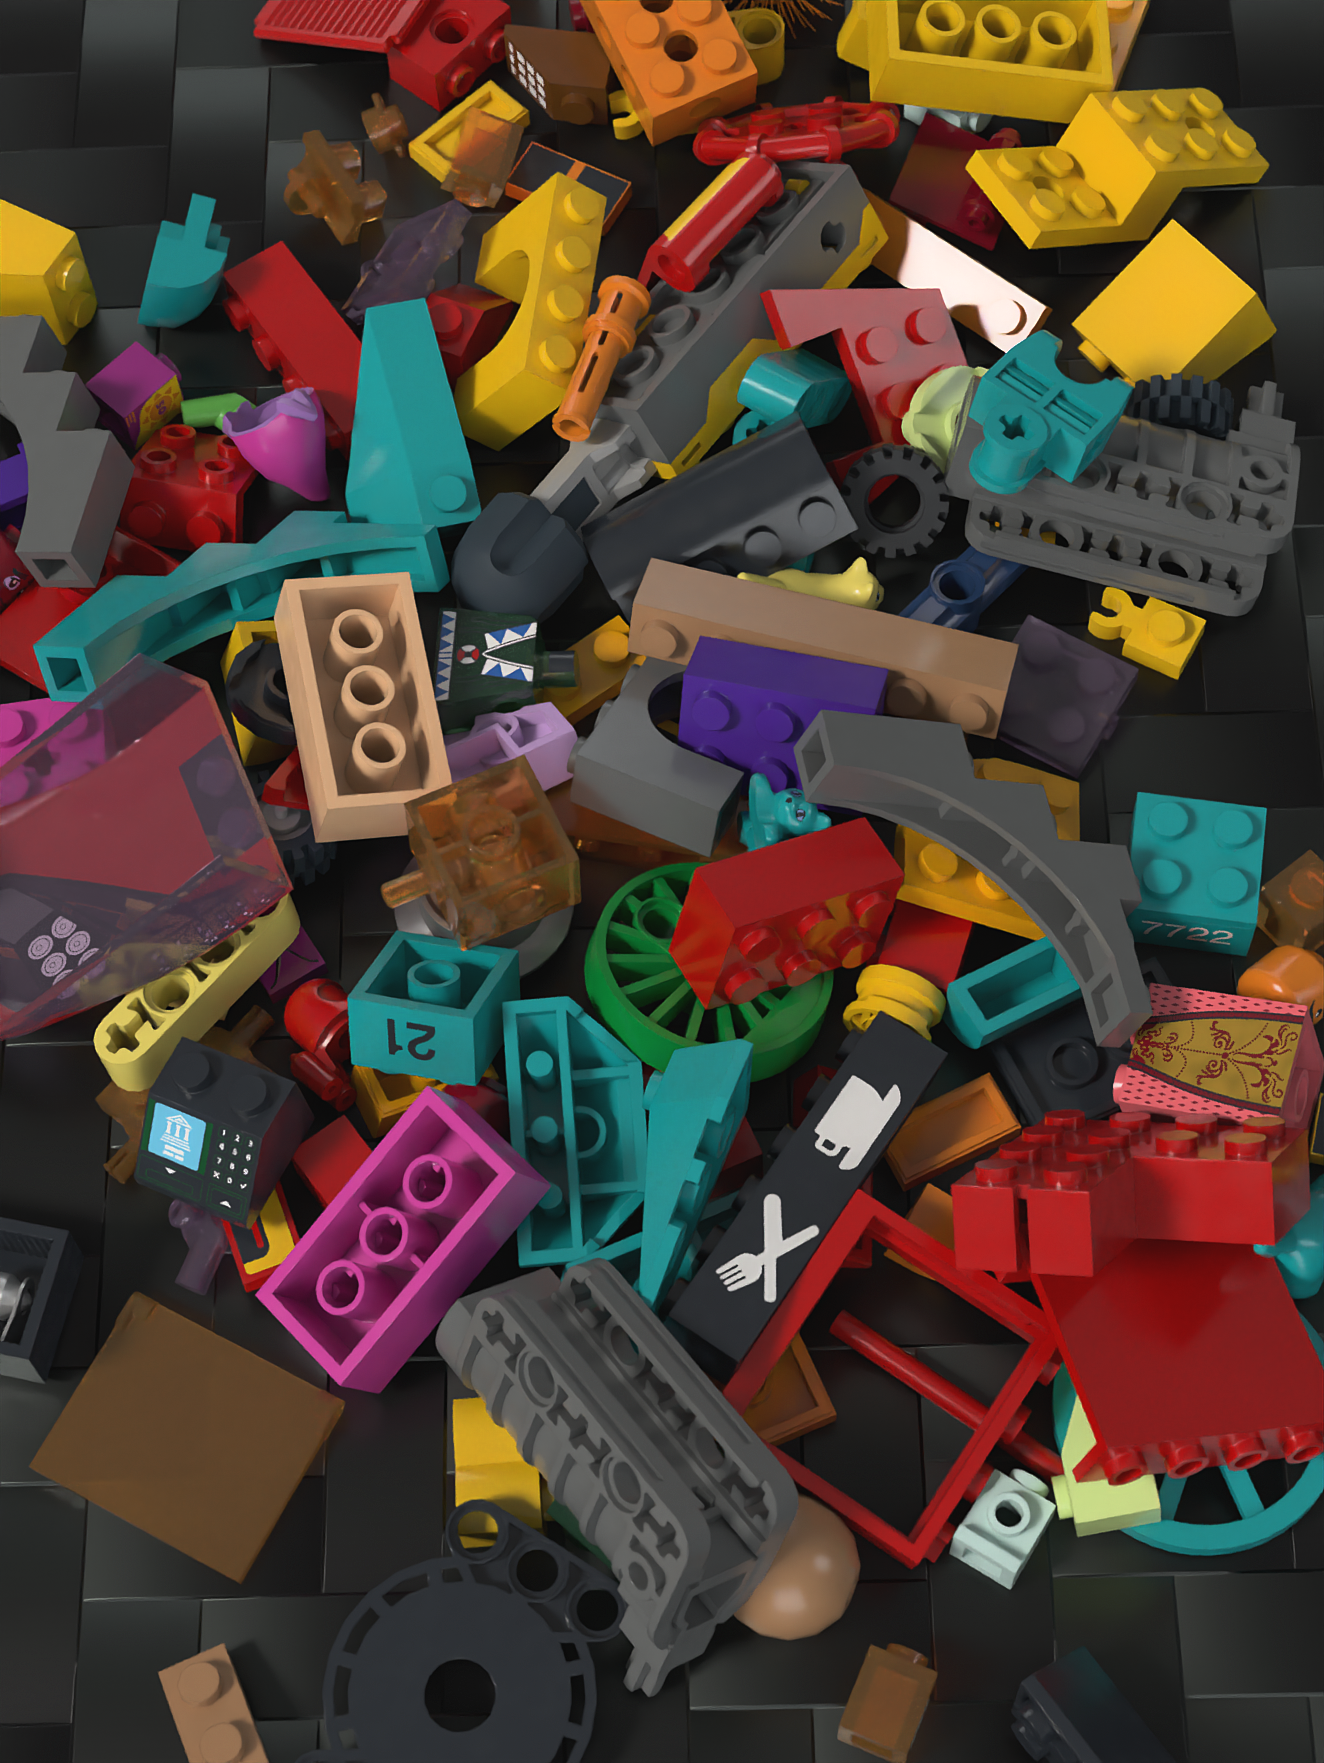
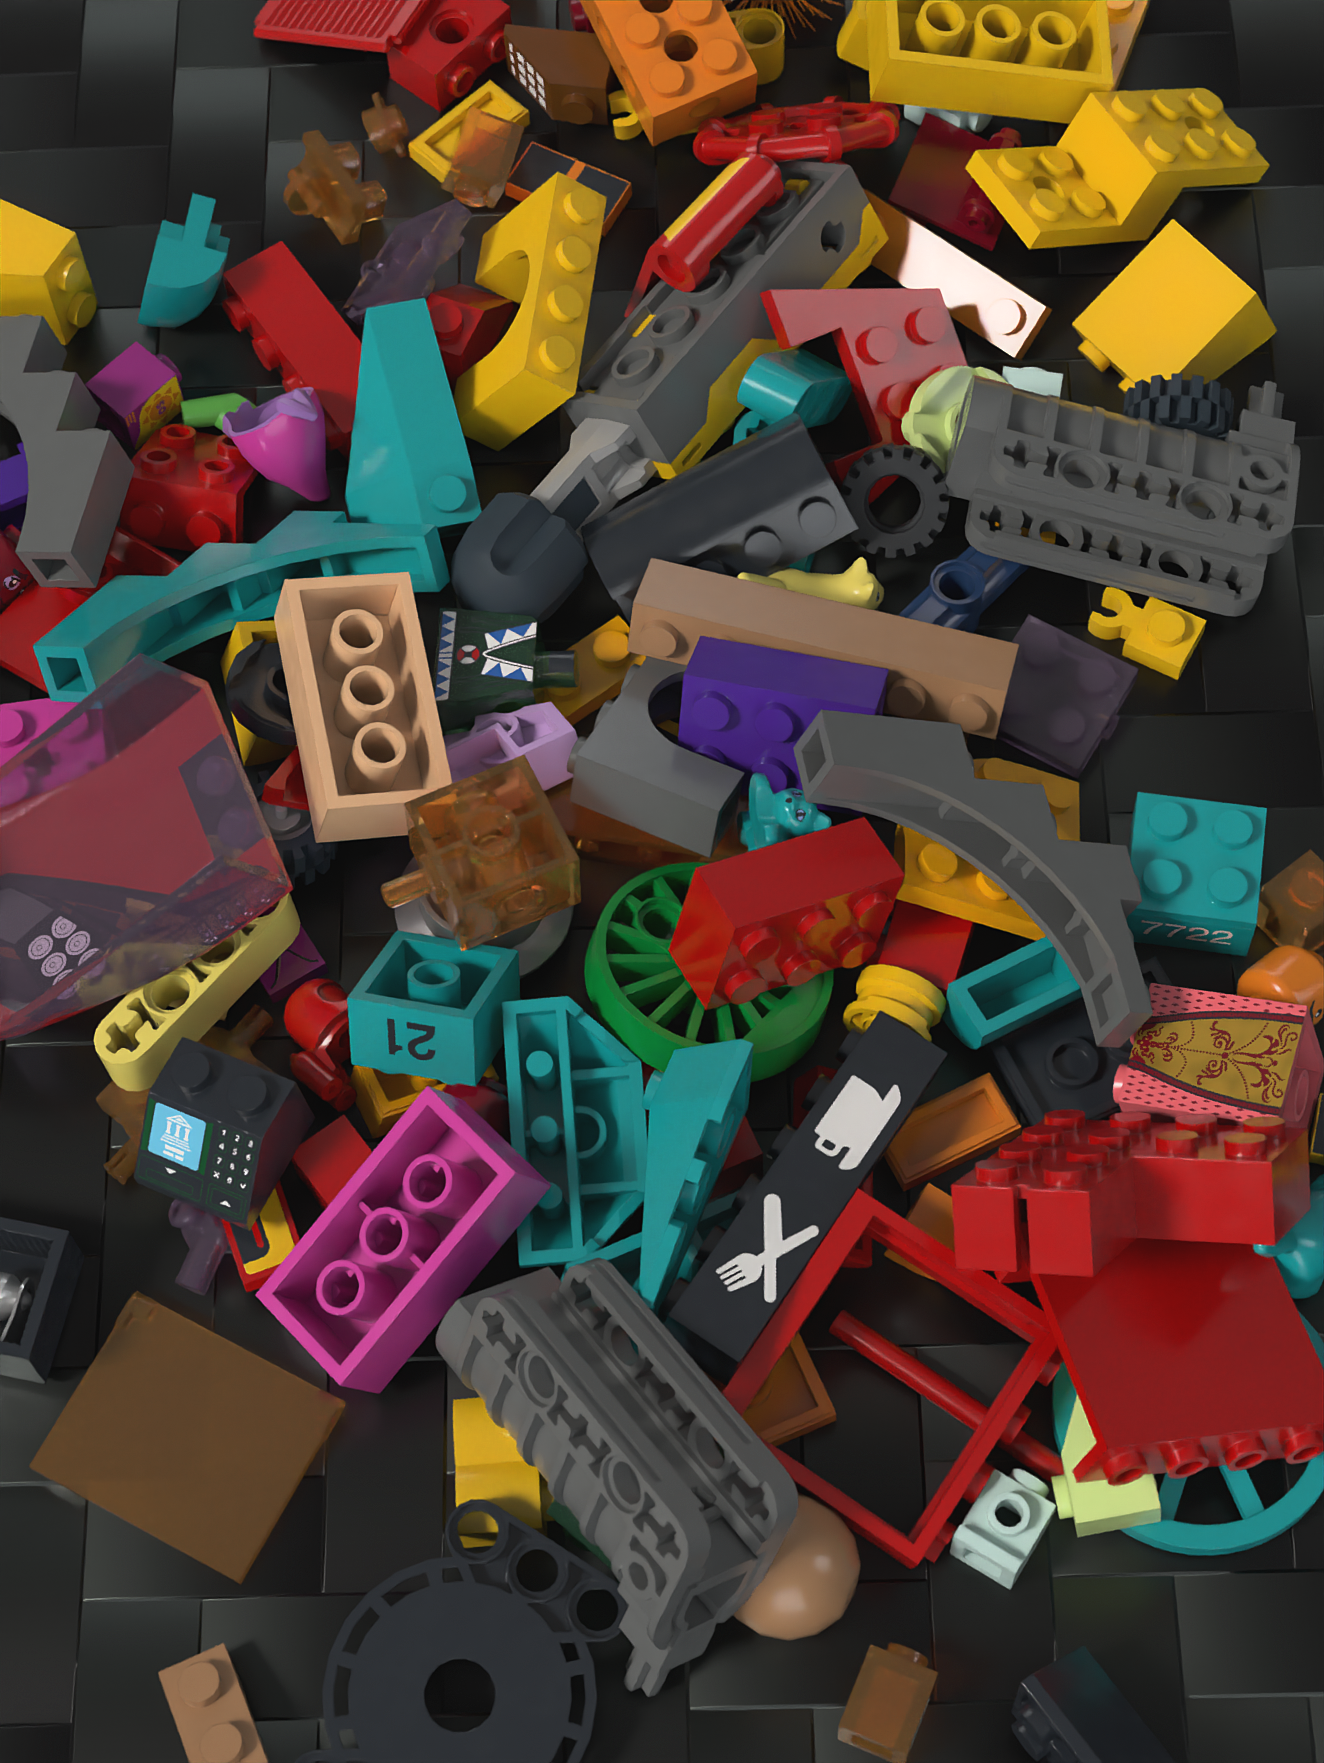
orange pin [552,275,652,442] -> none
teal piece [968,330,1134,494] -> none

